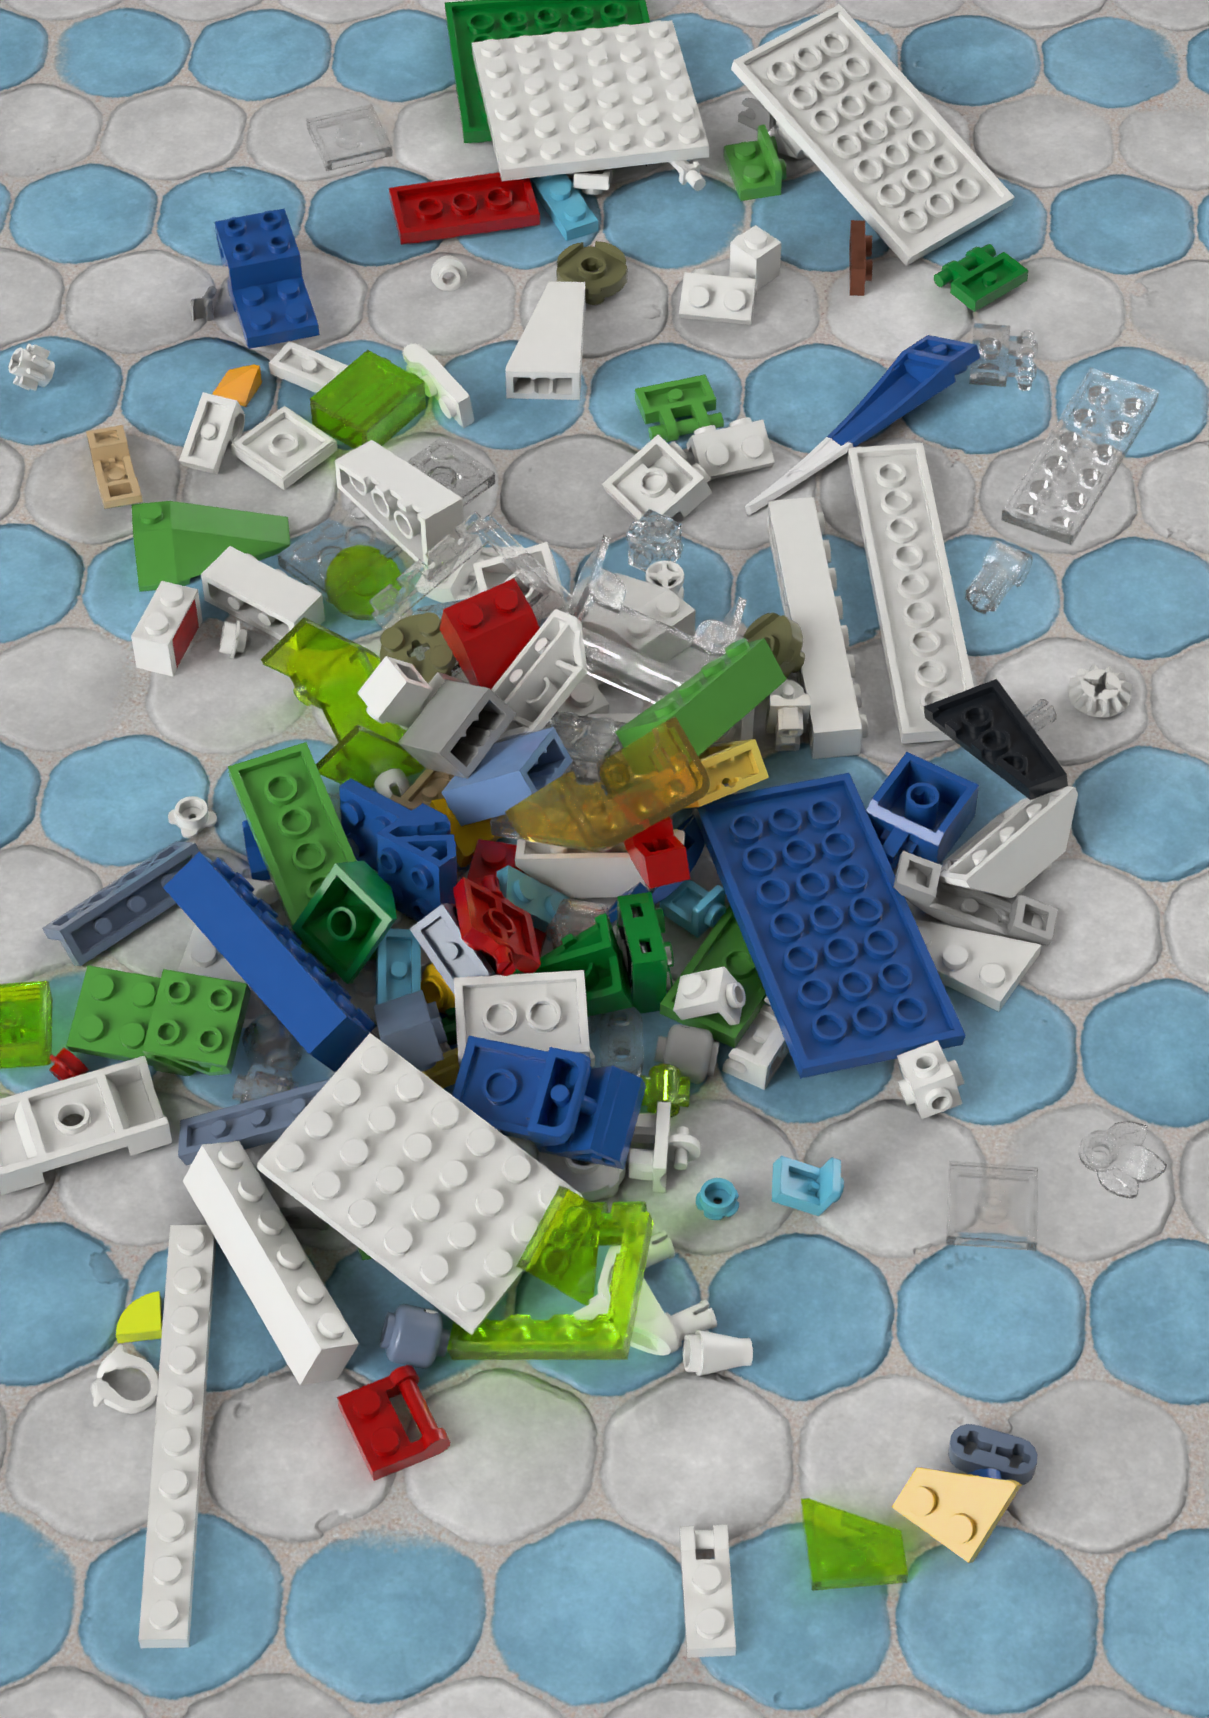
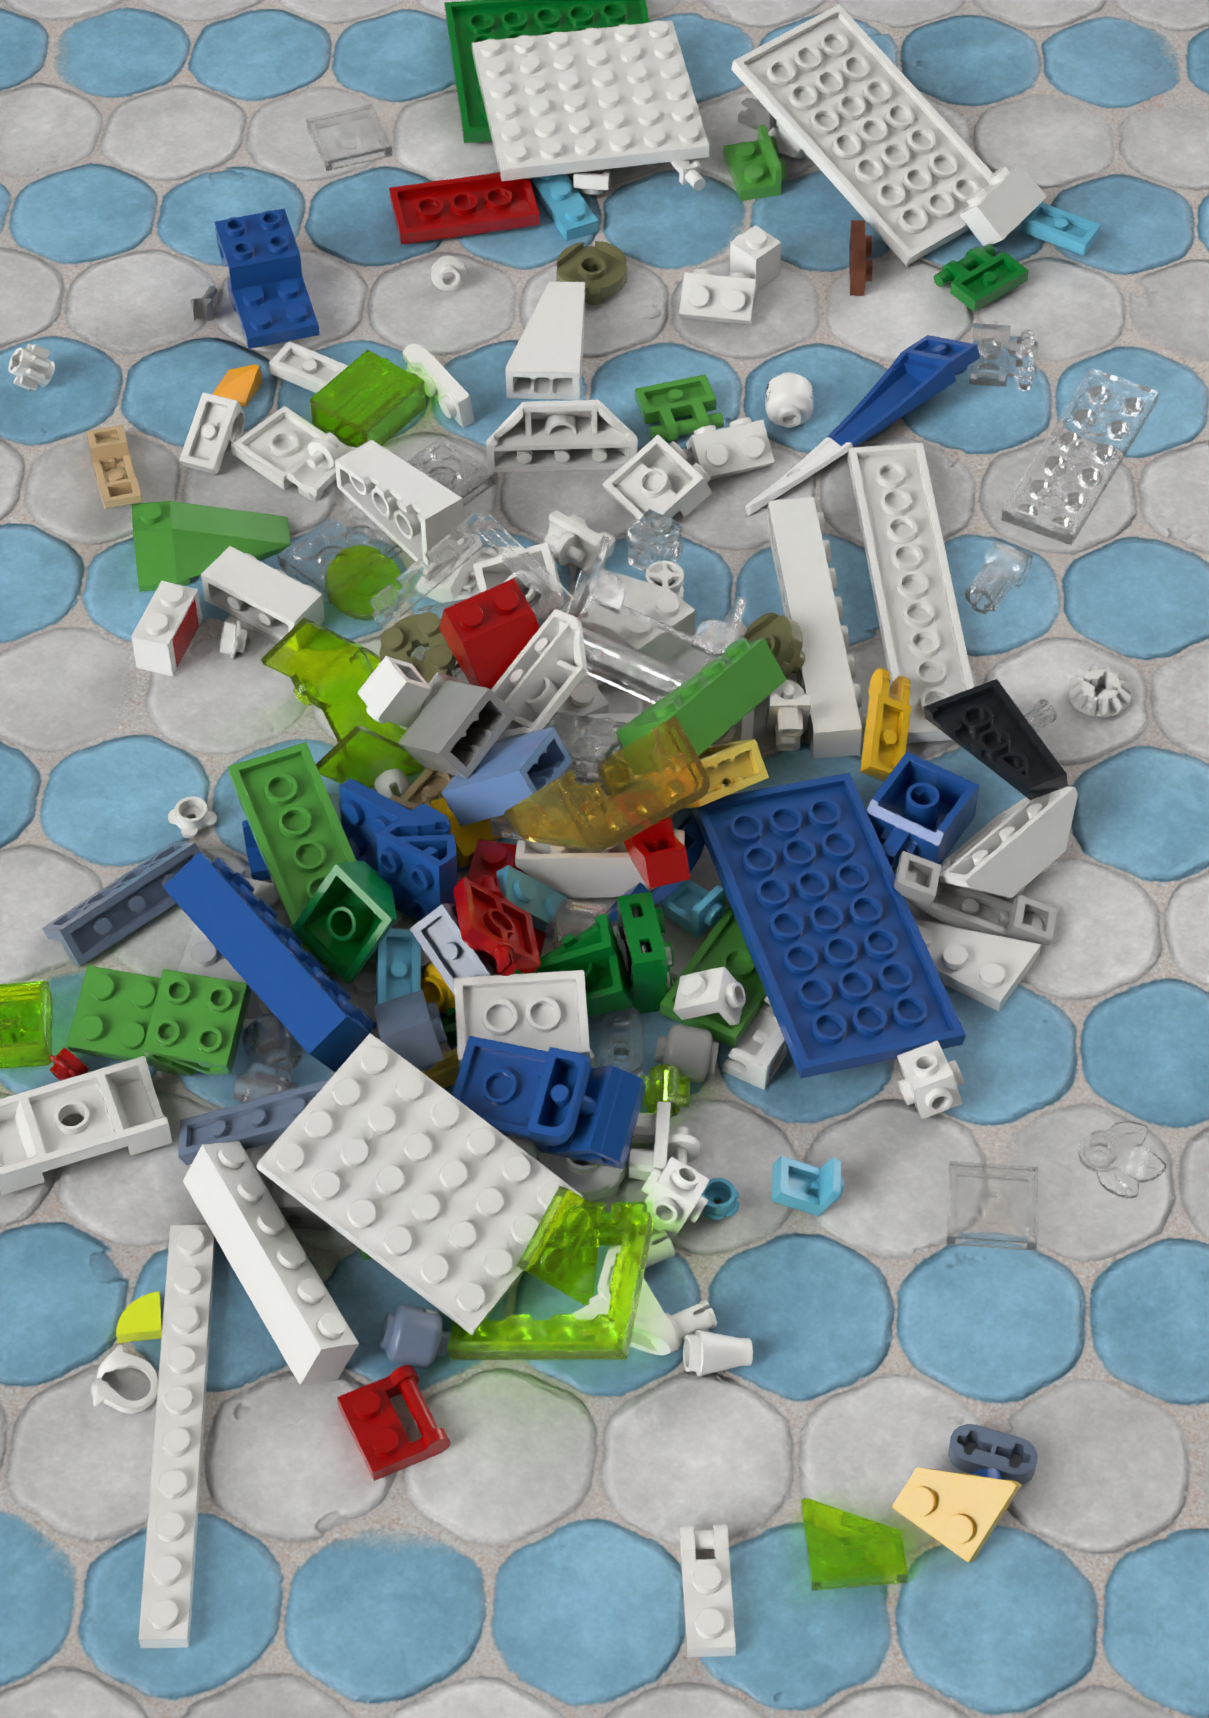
none -> white hips [287,432,356,502]
none -> white wedge [486,400,637,473]
none -> white hips [543,510,616,577]
none -> white brick [635,1156,710,1240]
none -> white head [765,372,814,427]
none -> yellow hinge [860,668,911,781]
none -> white brick [959,164,1047,246]
none -> medium azure plate [1020,202,1101,256]

